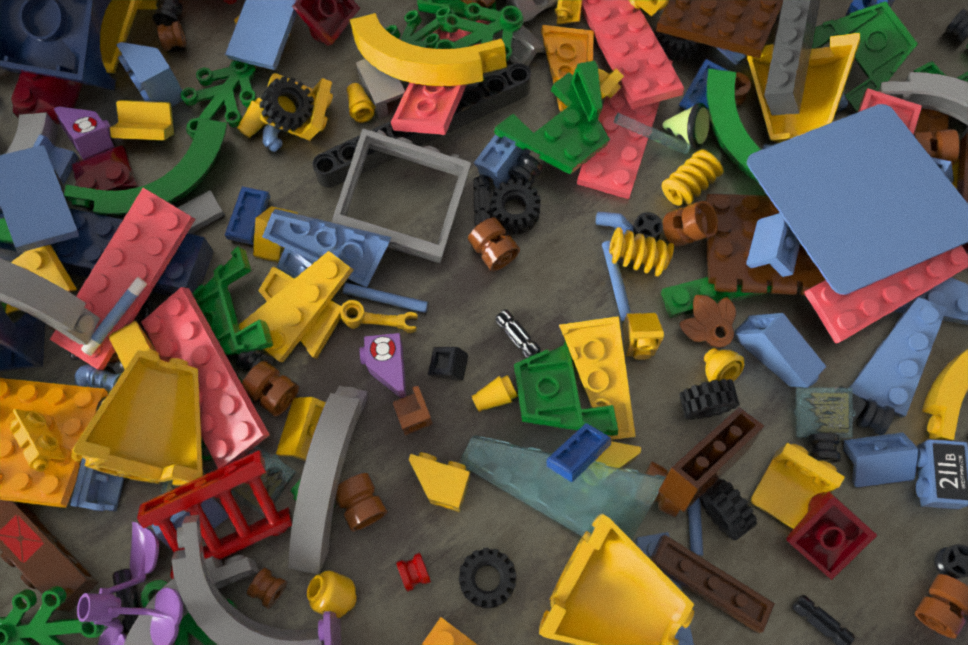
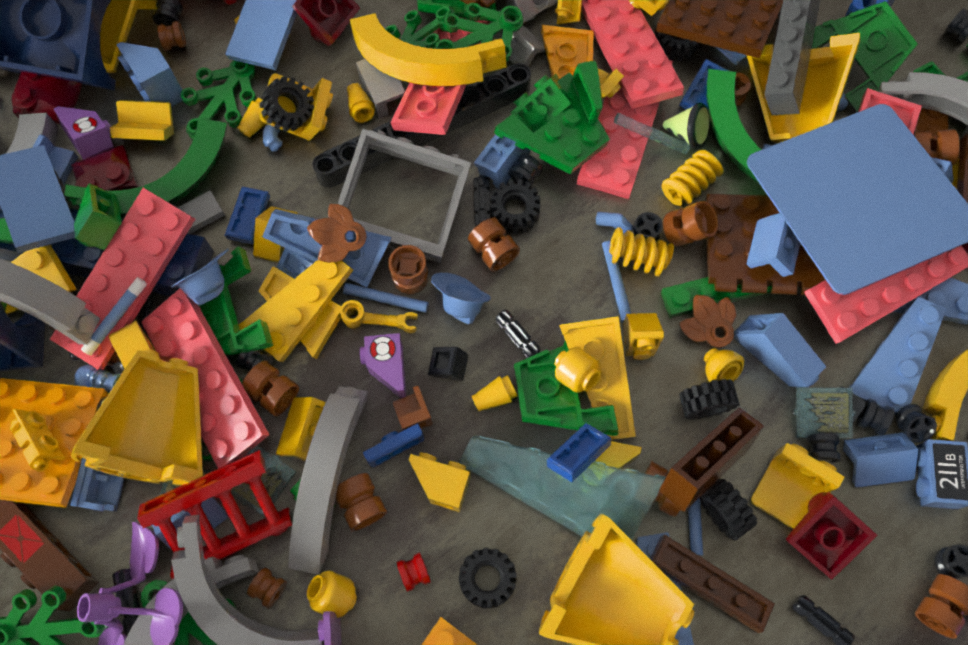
none -> green slope [74,183,122,250]
none -> medium blue piece [171,248,229,305]
none -> dark orange plate [307,204,367,263]
none -> blue plate [363,423,425,468]
none -> dark orange wheel [388,245,429,295]
none -> medium blue piece [431,273,491,324]
none -> green bracket [510,74,573,132]
none -> yellow head [554,347,601,393]
none -> black wheel [895,404,937,442]

